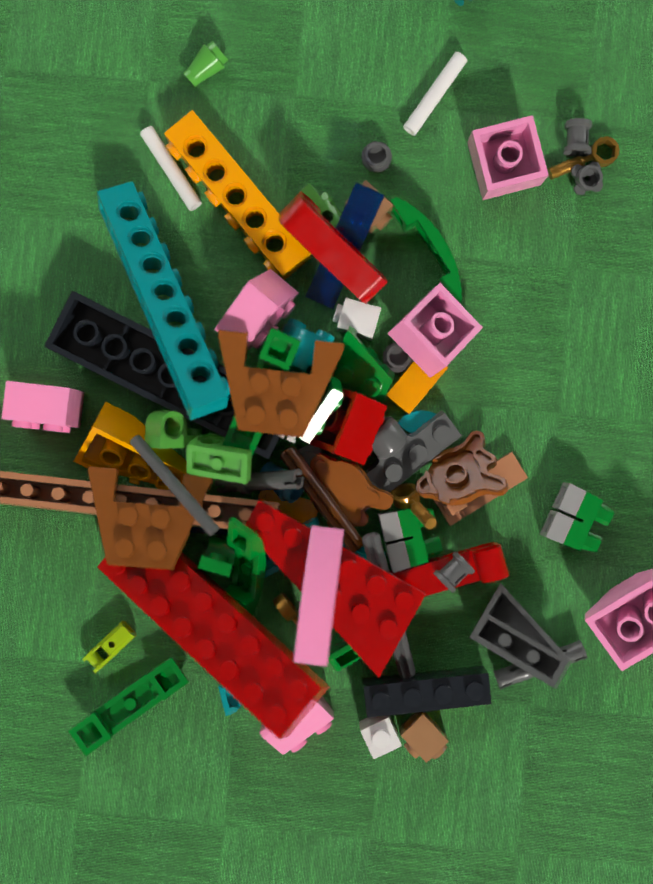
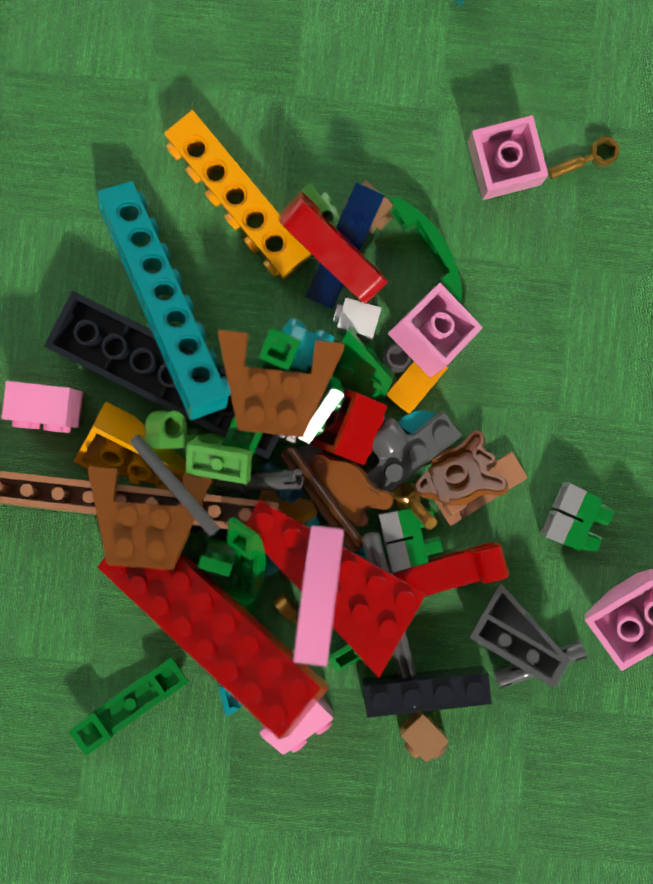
lime bar [82,621,137,673] -> none
white piece [140,126,202,211] -> none
bright green cone [183,41,228,87] -> none
bright pink brick [214,269,299,351] -> none
white brick [359,715,402,759] -> none
dark grey plate [361,141,392,173] -> none
white piece [403,52,467,136] -> none
dark grey bush [433,551,475,593] -> none
dark grey bush [564,118,592,157] -> none
dark grey plate [571,162,603,195] -> none

